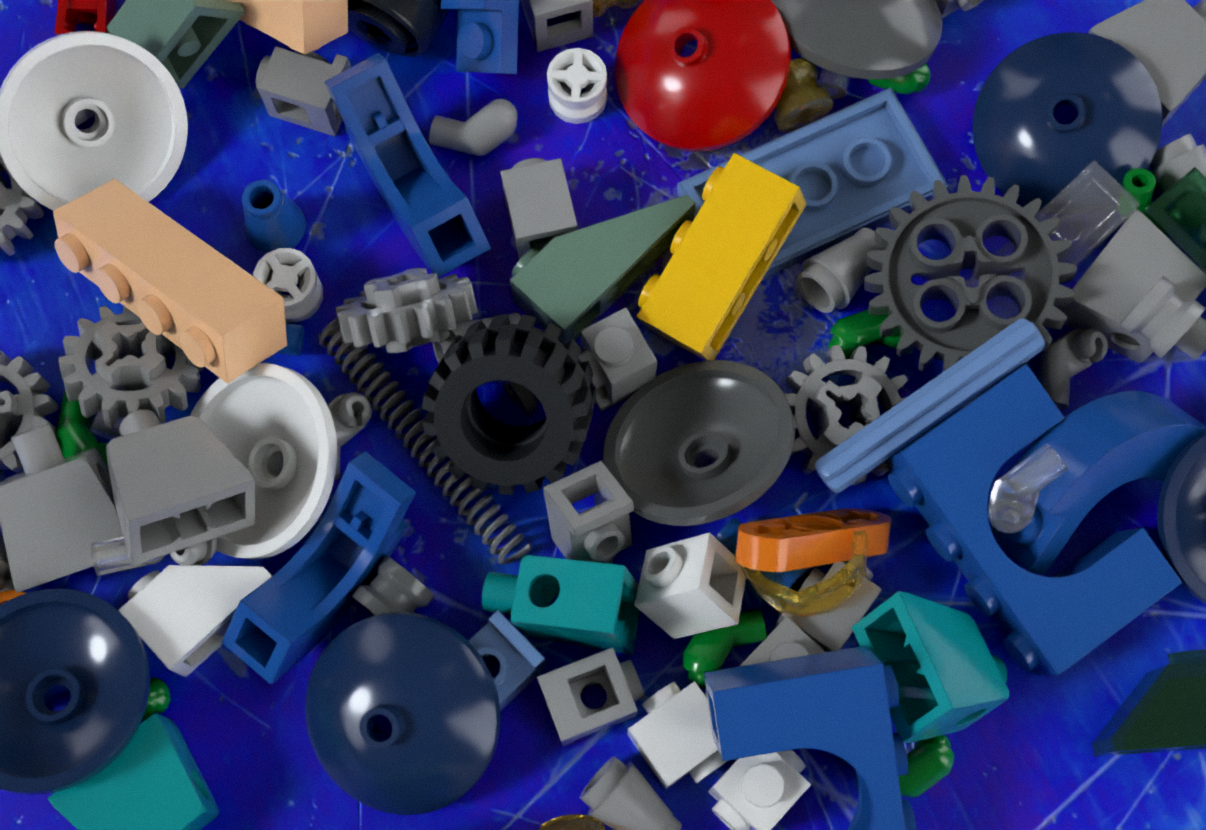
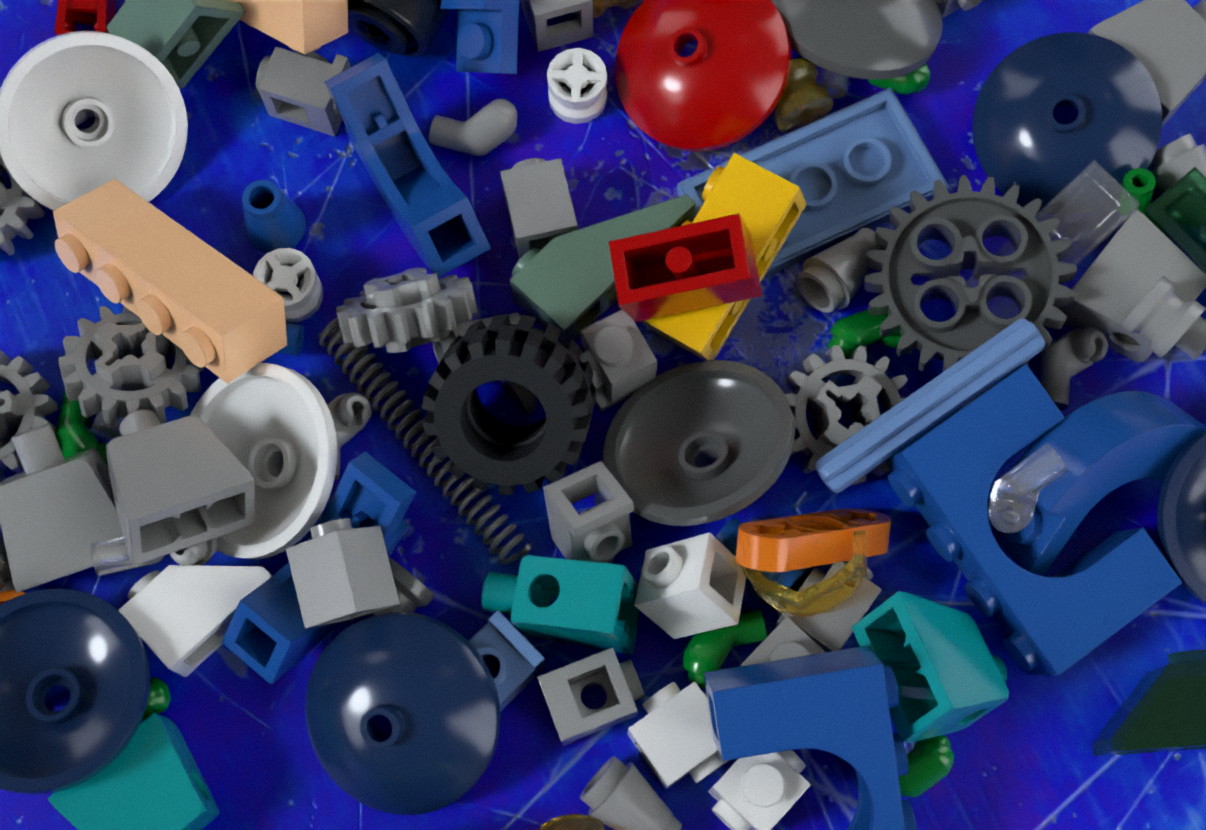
none -> light grey brick [286,518,400,629]
none -> red brick [609,213,762,322]

